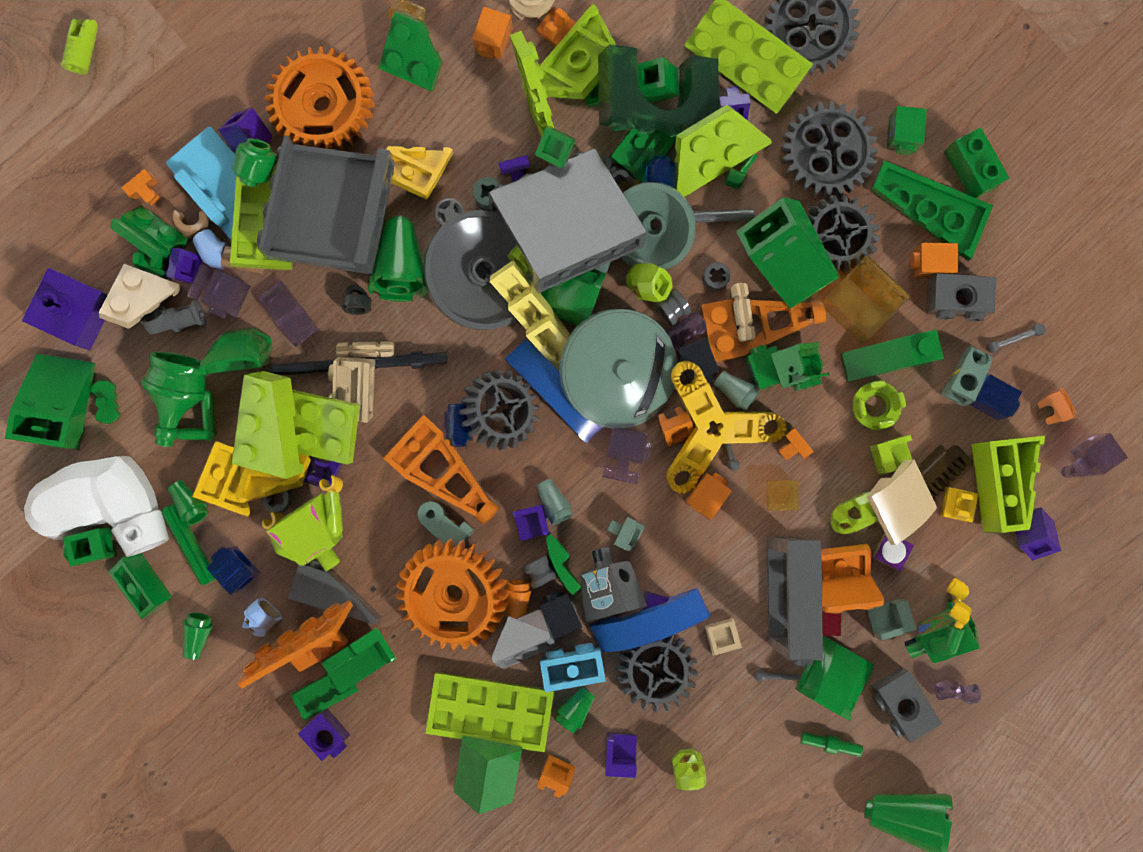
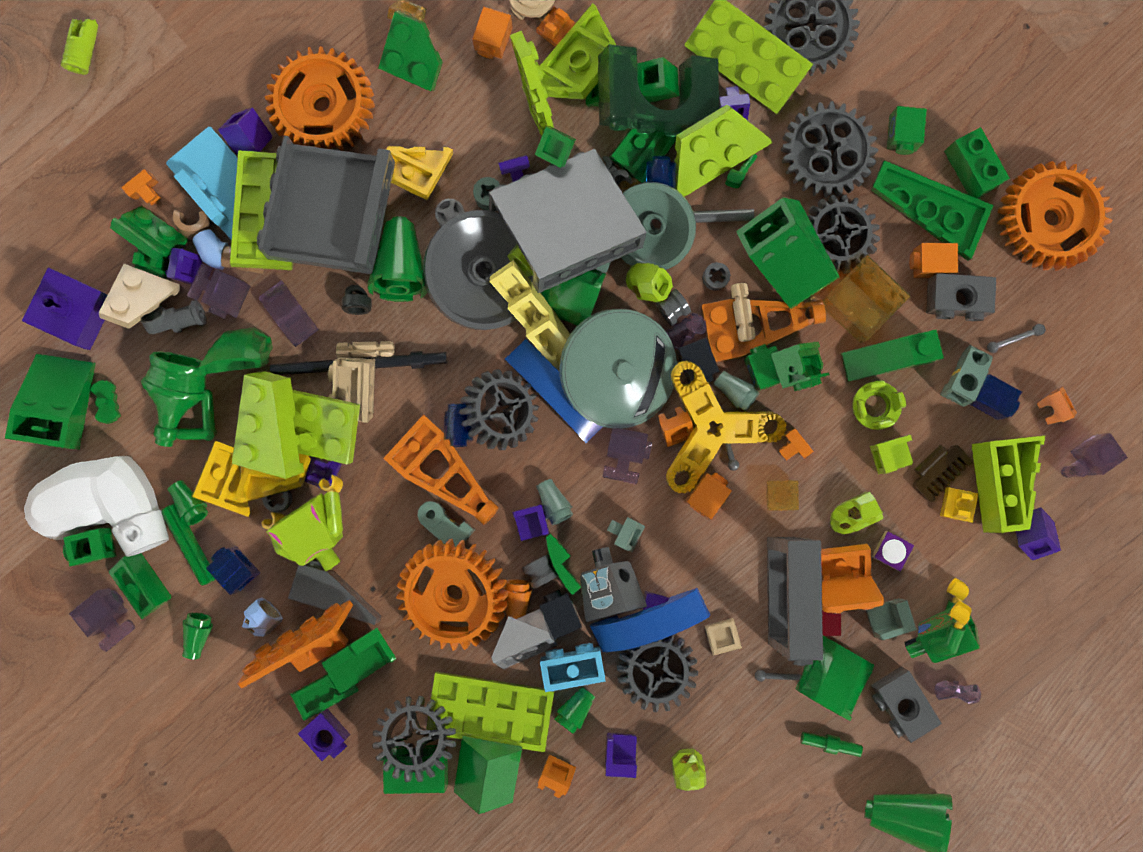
green head [232,139,276,187] -> none
tan slope [867,459,937,545] -> none
none -> clear purple brick [69,588,135,652]
none -> dark grey gear [372,696,456,782]
none -> green hinge [383,745,448,794]
none -> orange gear [997,161,1113,271]

